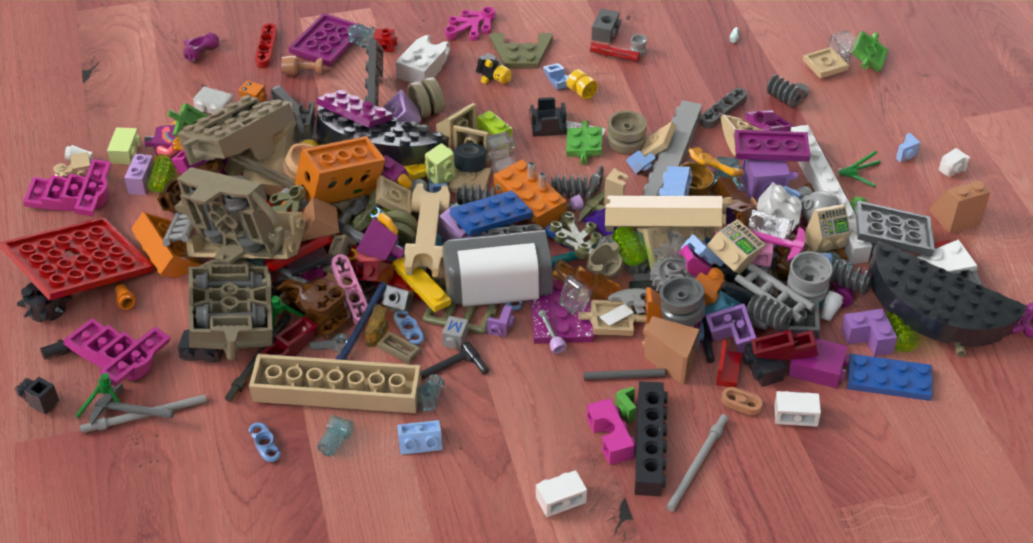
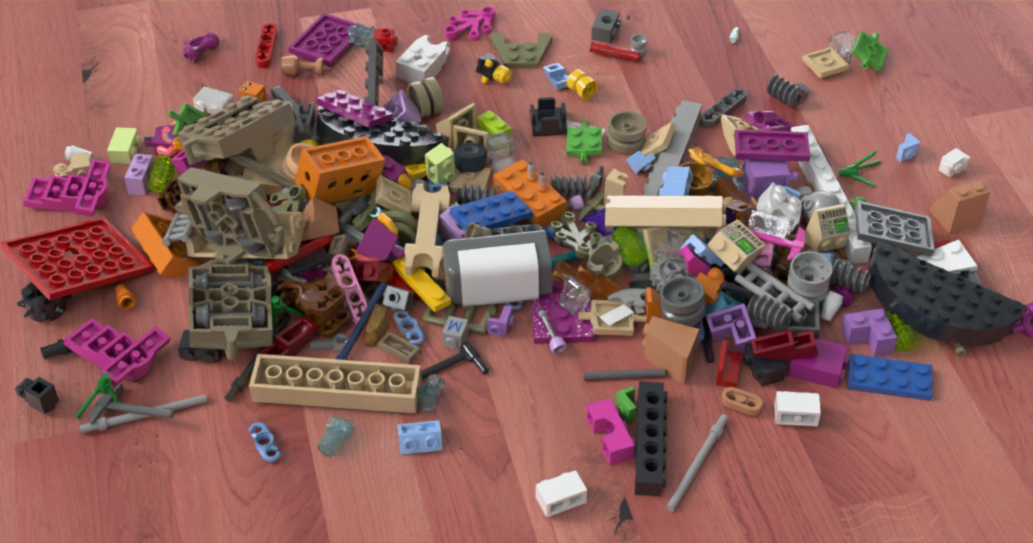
none -> dark tan wheel [465,222,491,238]

